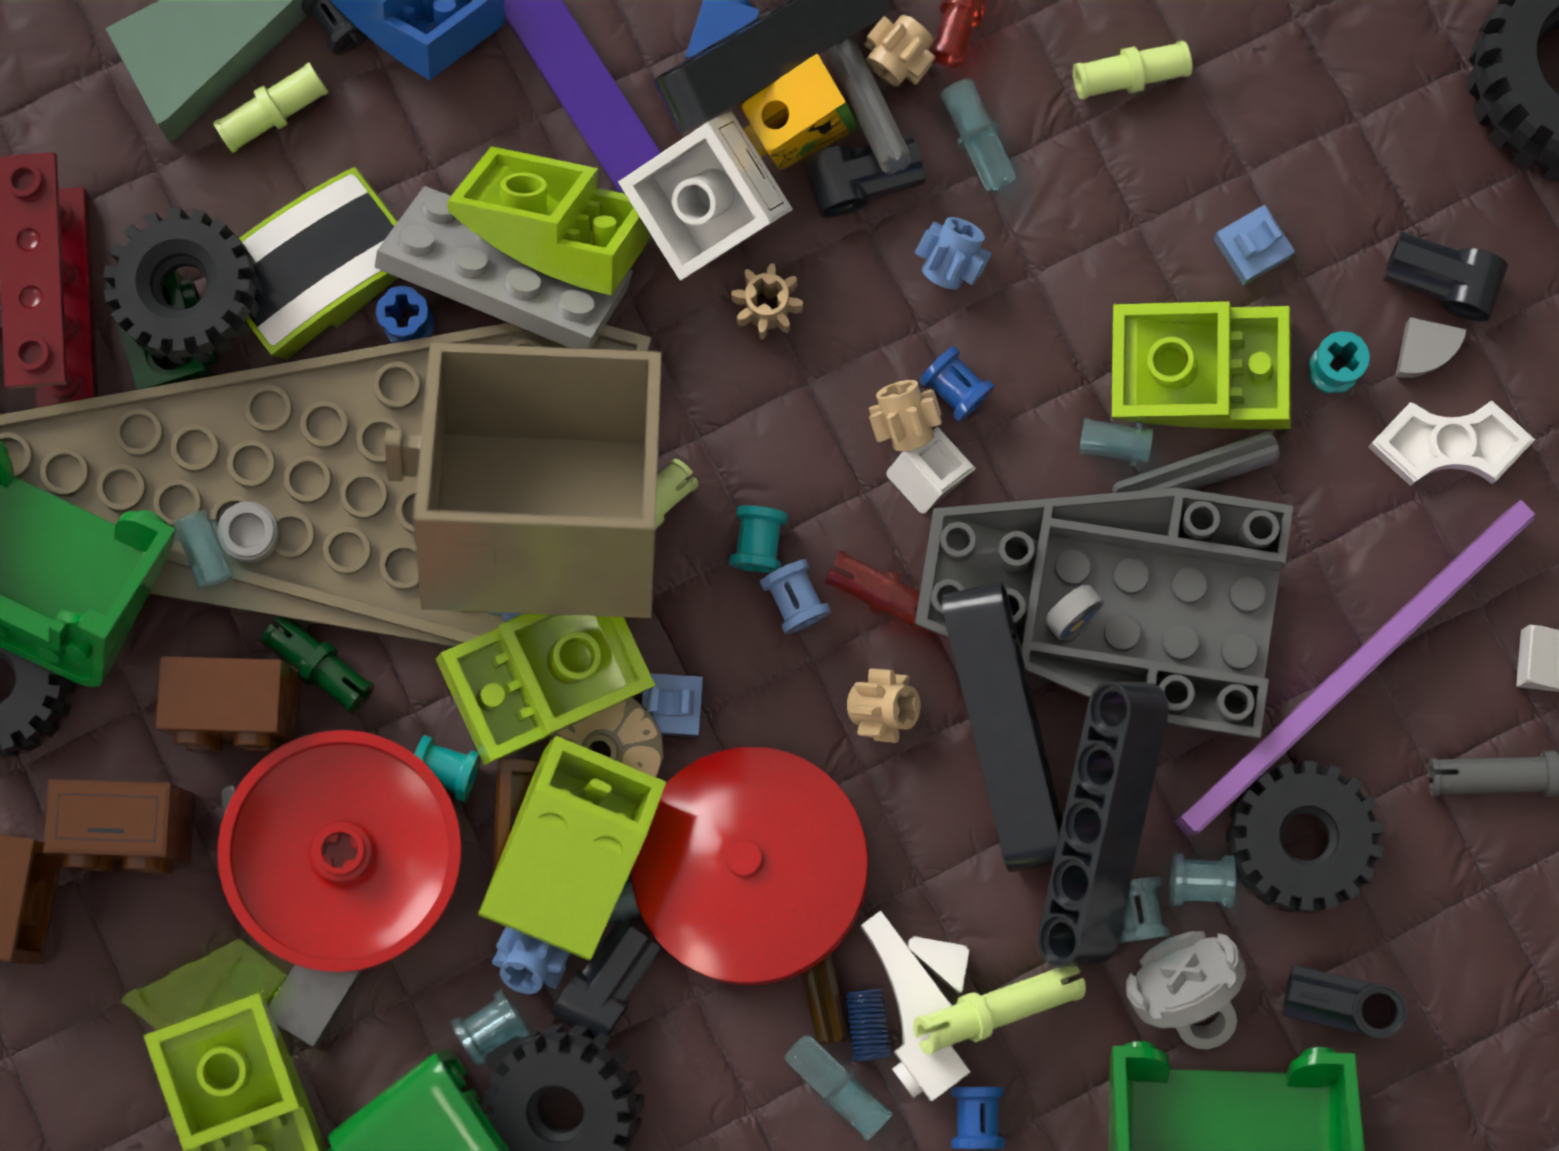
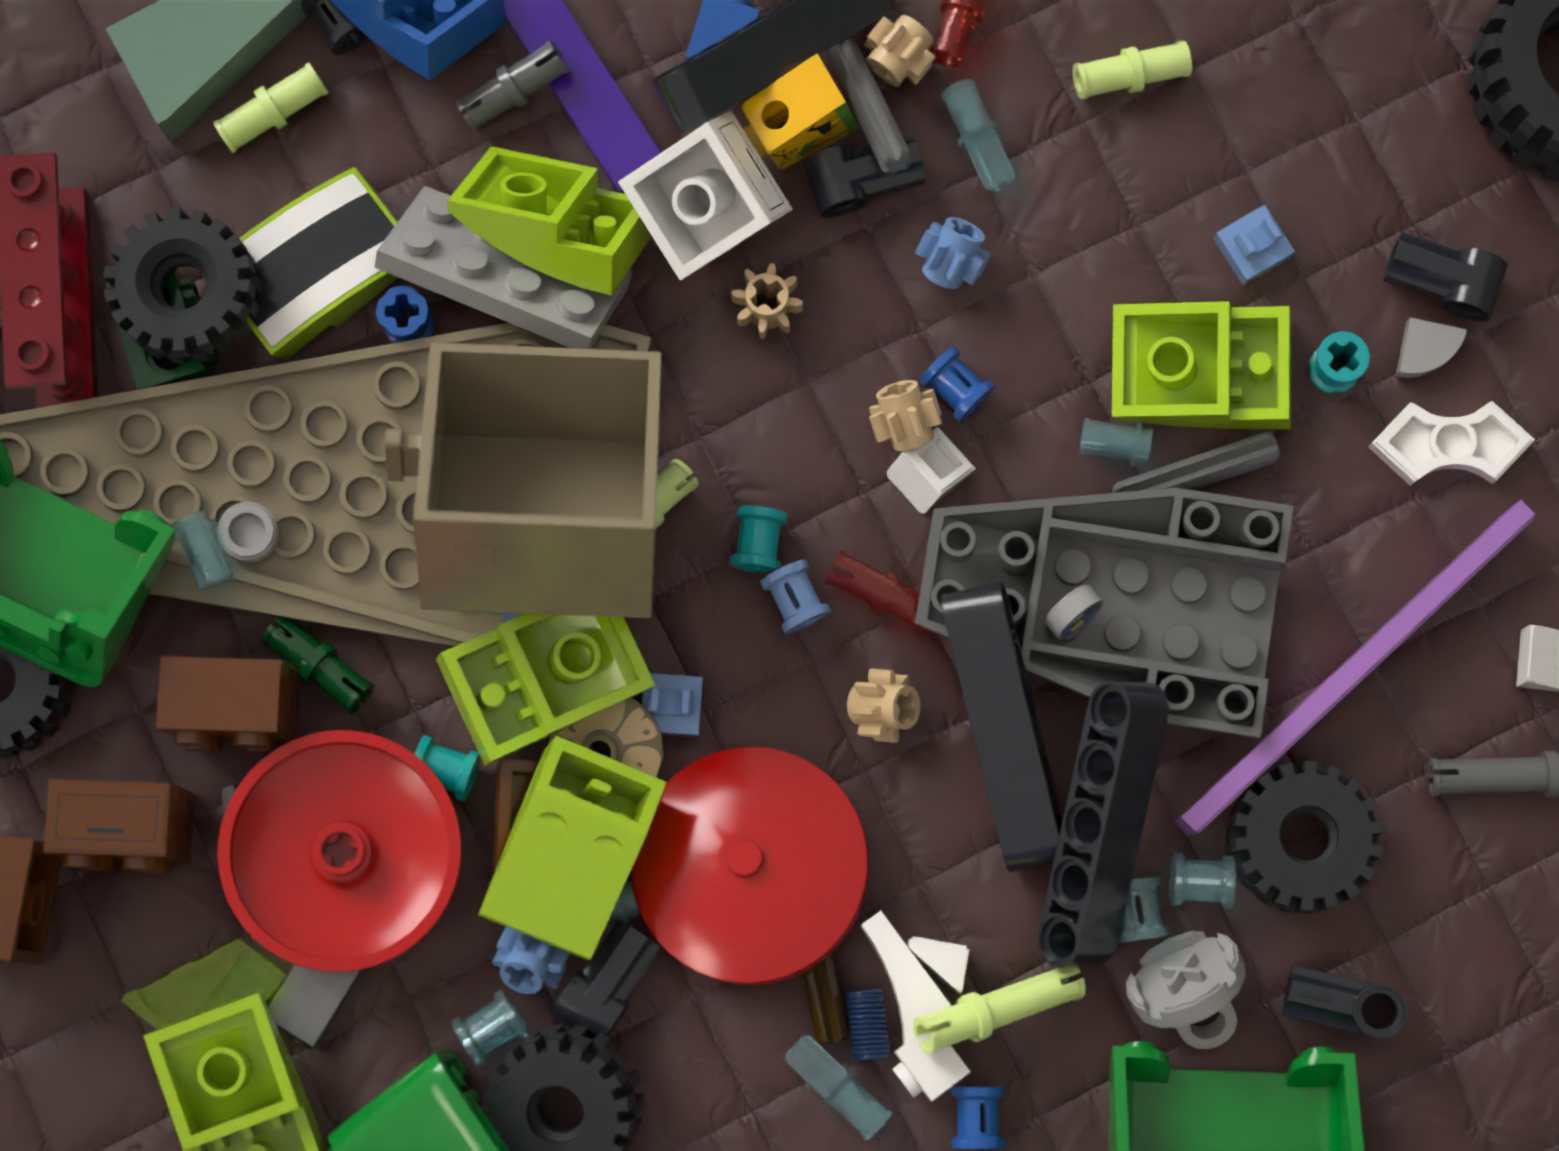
none -> dark grey pin [456,40,571,132]

